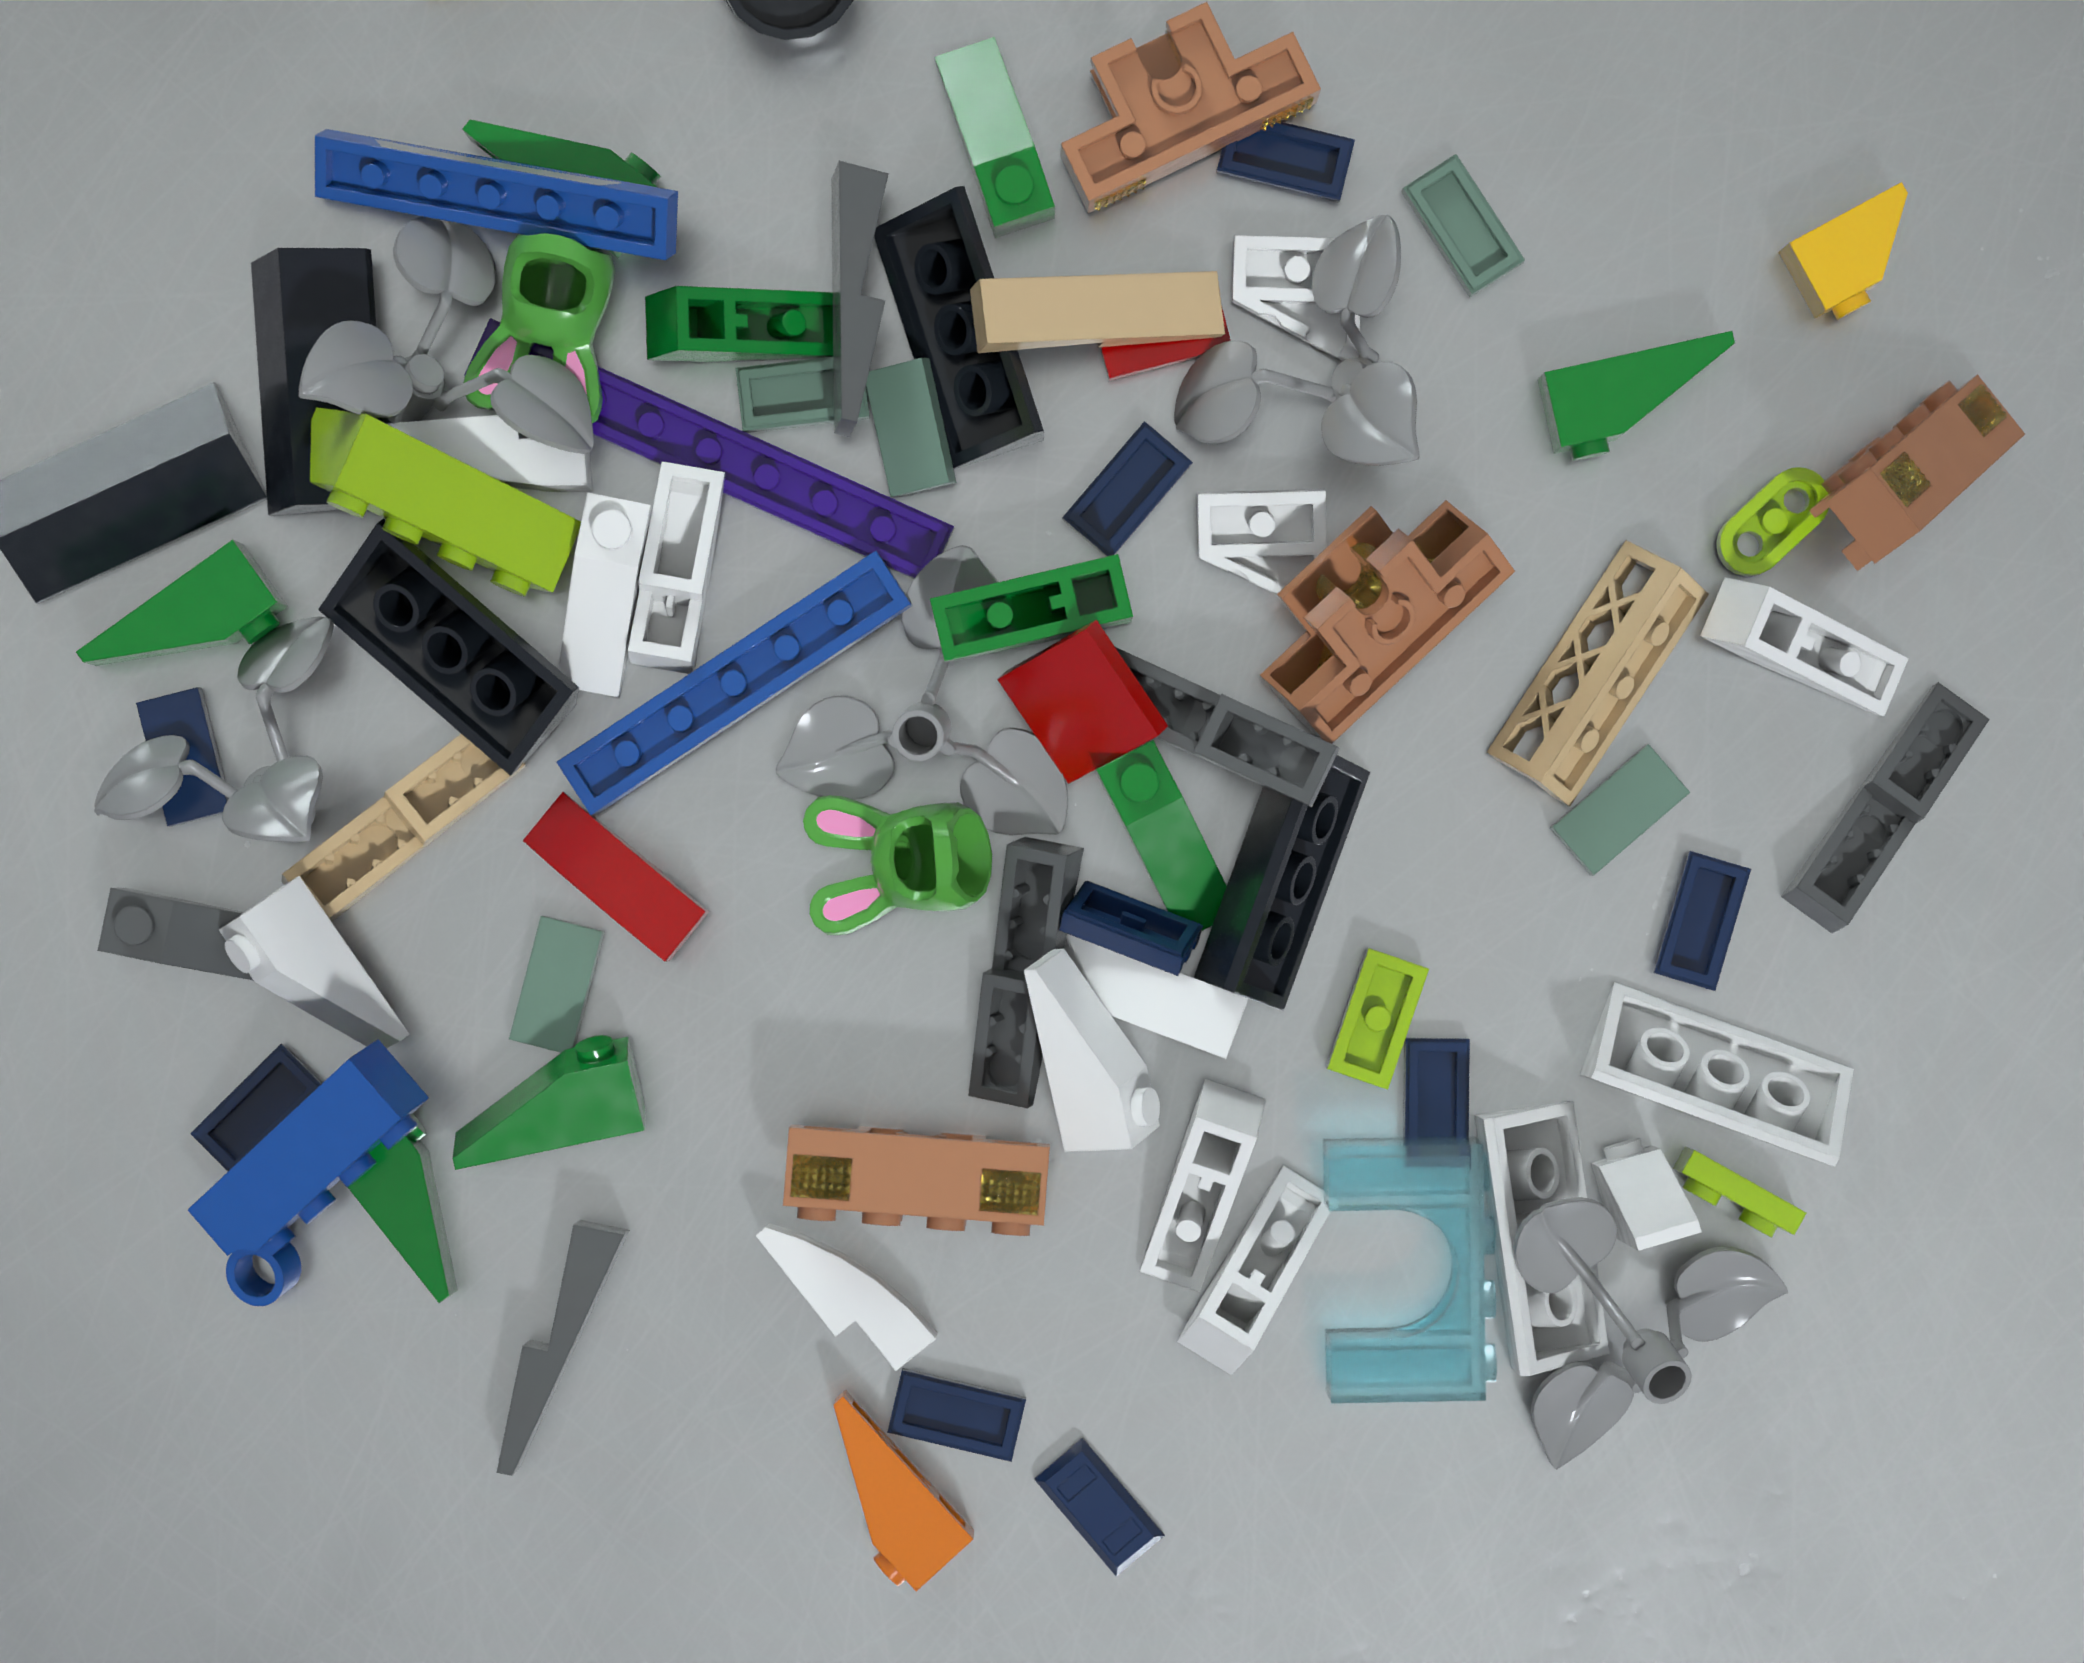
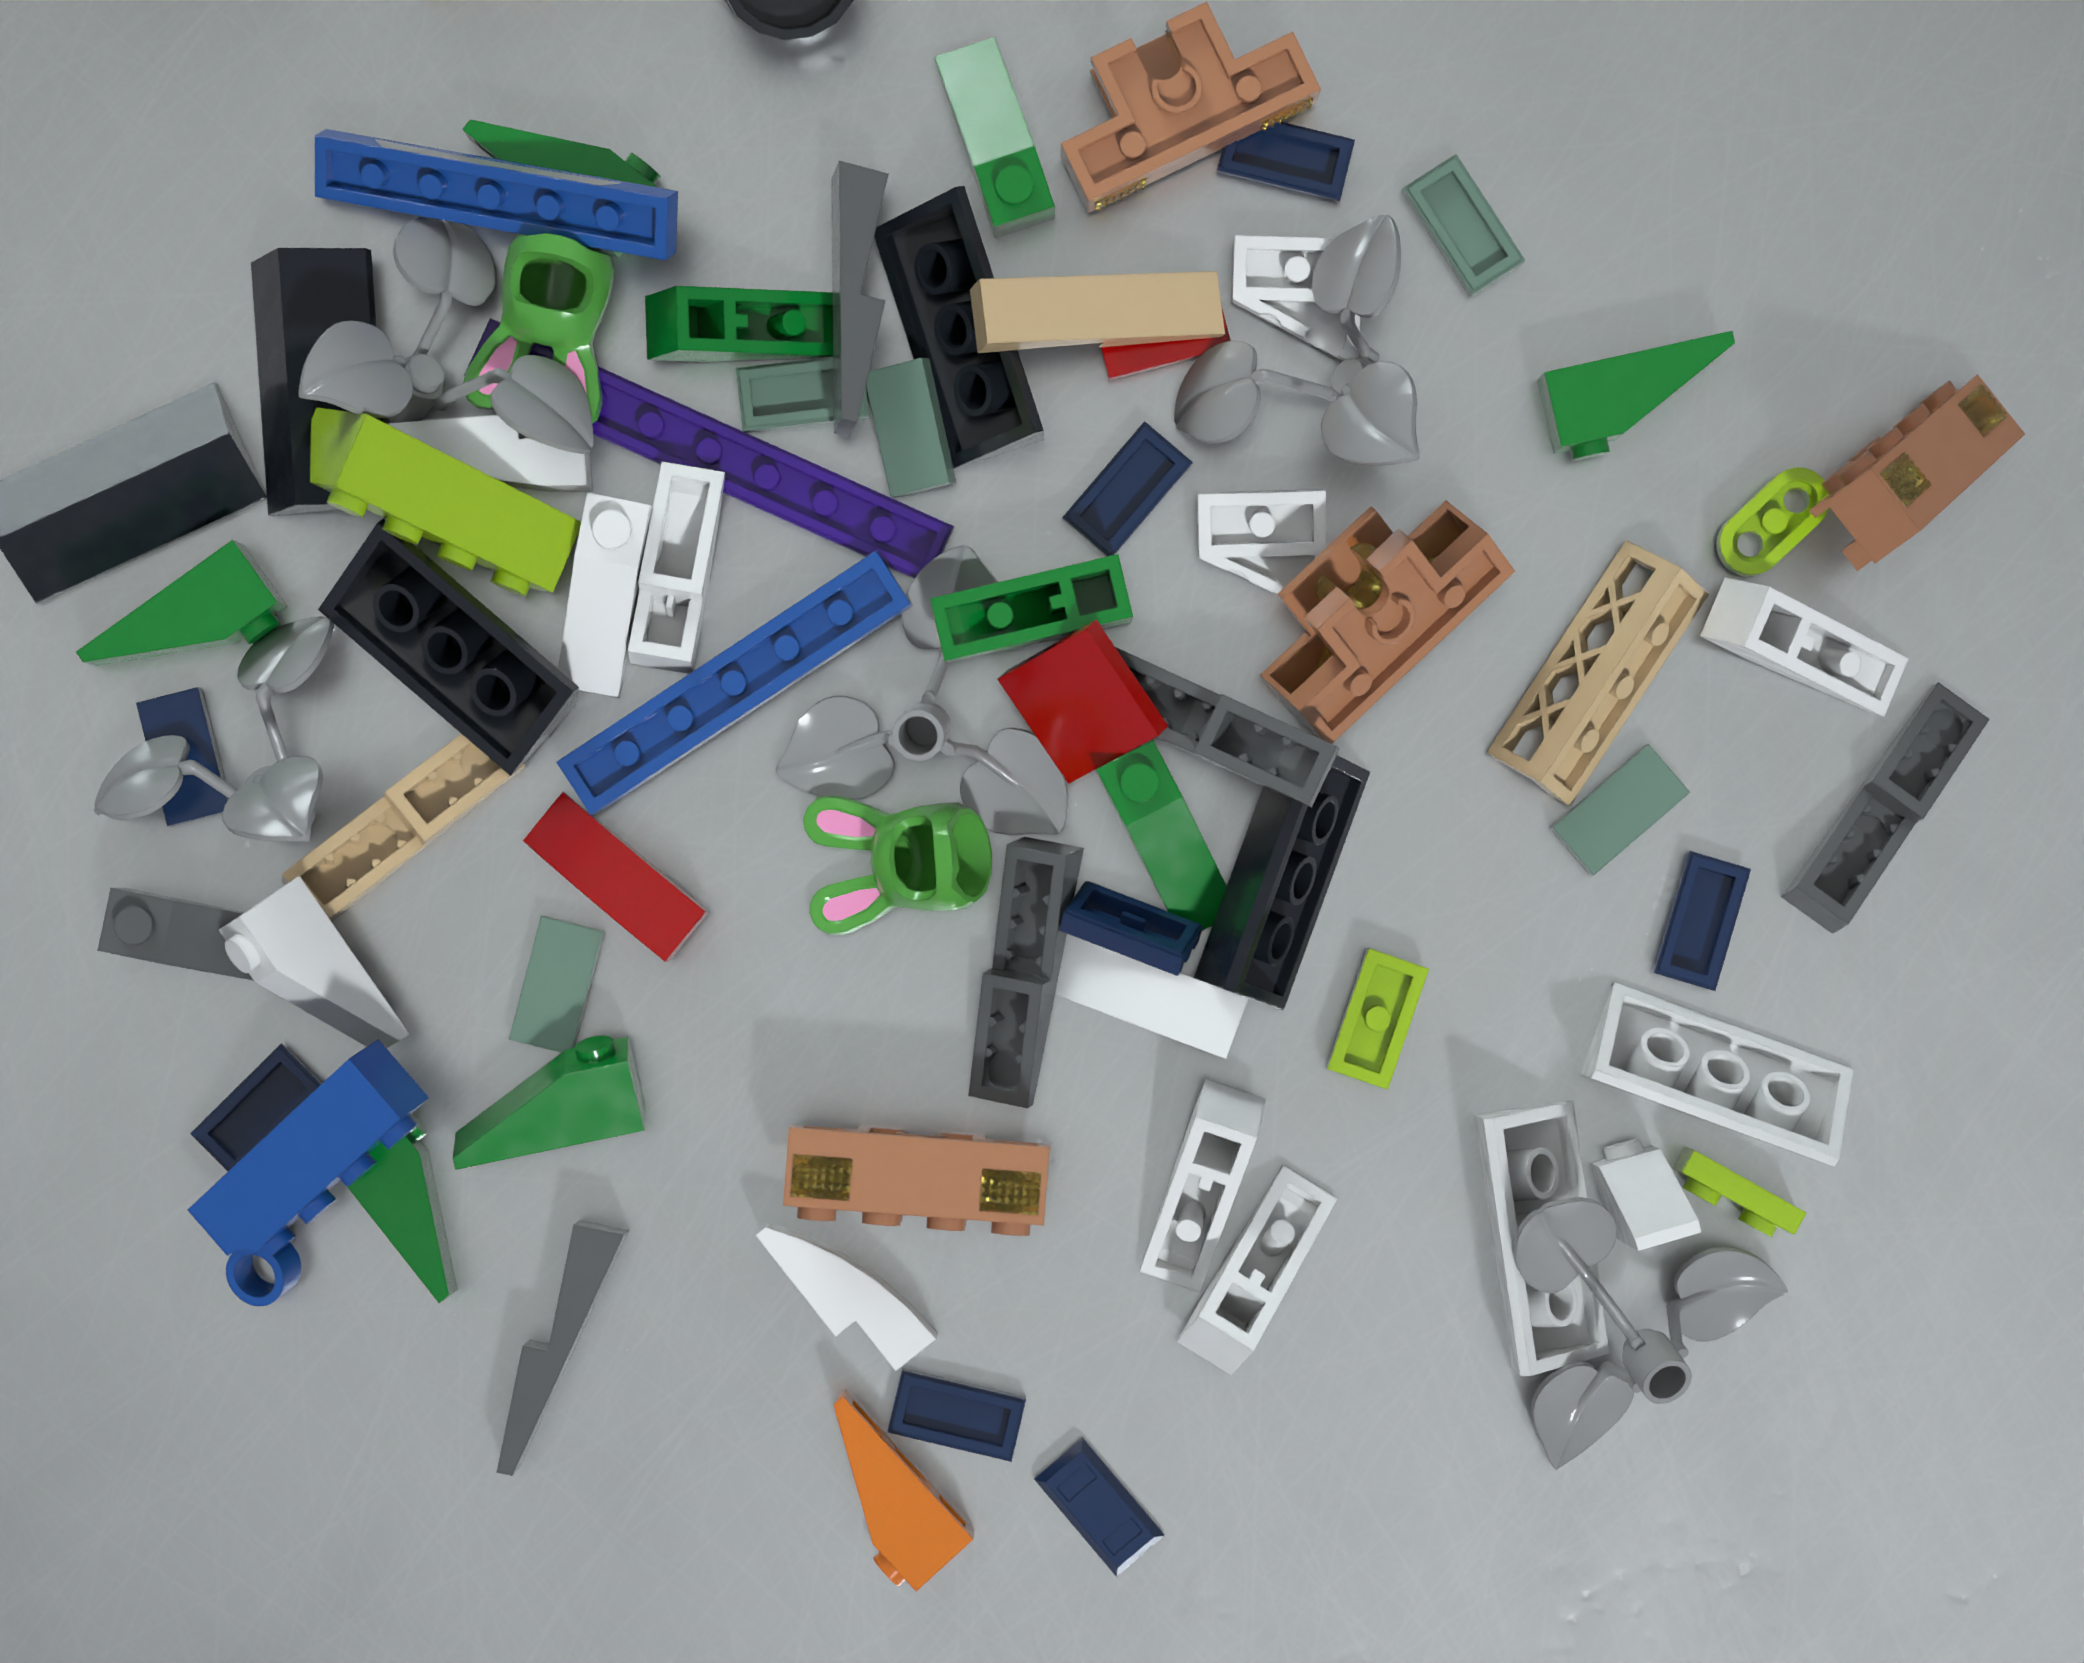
white slope [1024,948,1160,1152] -> none
clear light blue arch [1323,1136,1497,1404] -> none
dark blue tile [1403,1038,1470,1167] -> none
yellow slope [1778,182,1908,320] -> none

